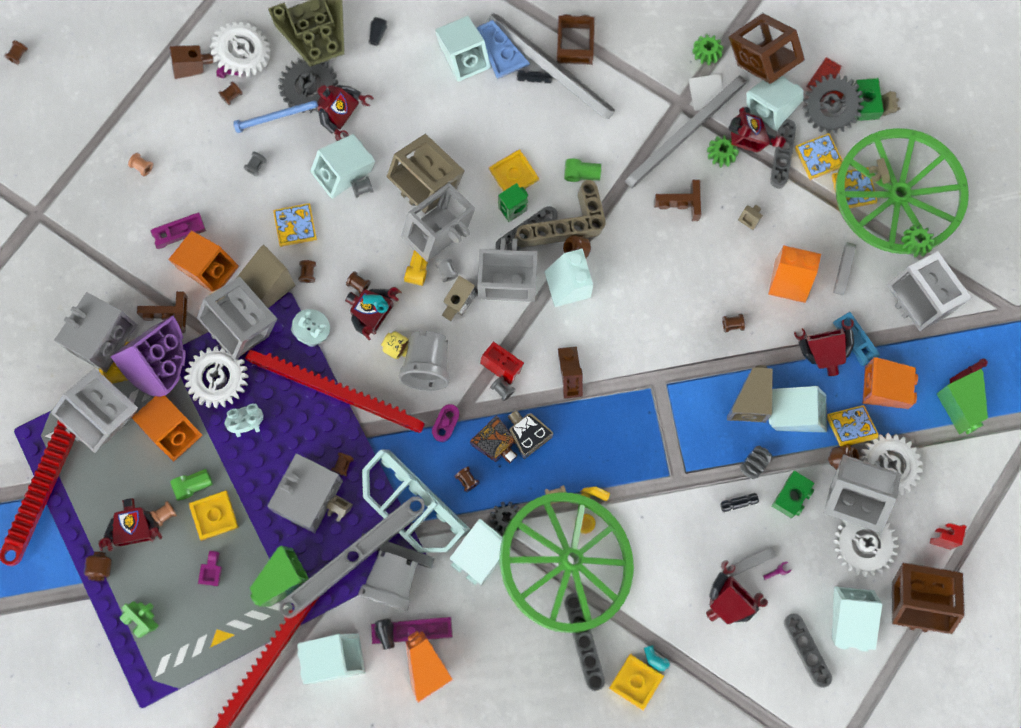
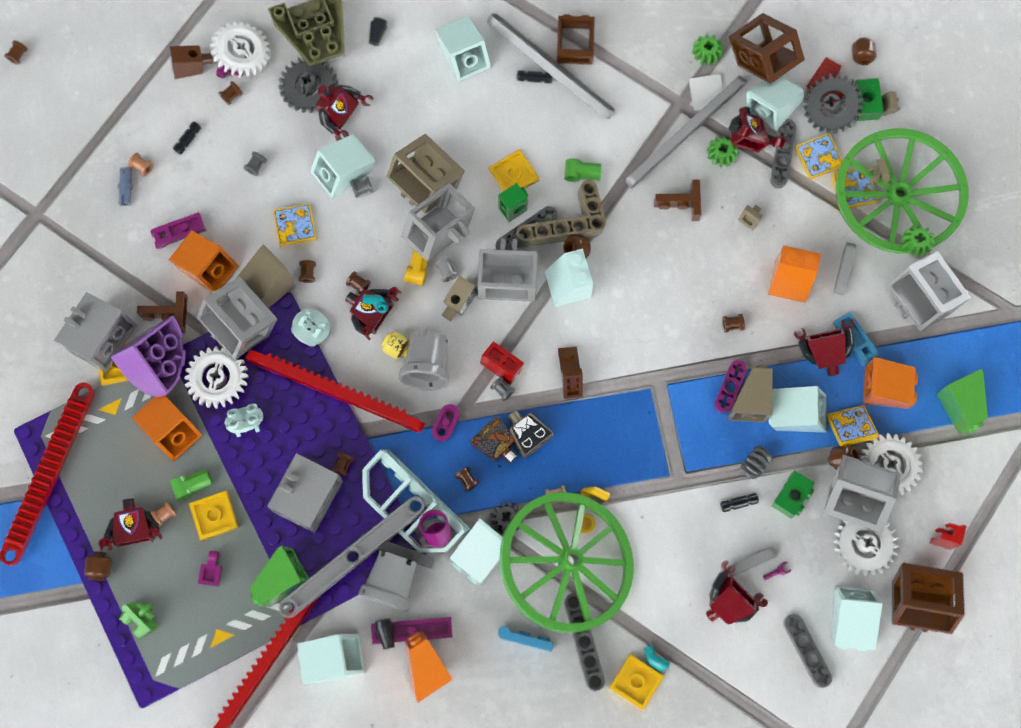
light grey piece [51,368,139,453] -> none
medium blue bar [233,100,318,133] -> none
dark tan tile [326,495,353,521] -> none
medium blue wing [476,20,531,79] -> none
dark red piece [949,358,988,384] -> none
none -> sand blue pin [118,167,133,206]
none -> black axle [173,121,201,155]
none -> magenta helmet [419,510,452,548]
none -> dark azure plate [498,626,553,652]
none -> magenta beam [714,360,747,413]
none -> reddish brown head [852,37,876,66]

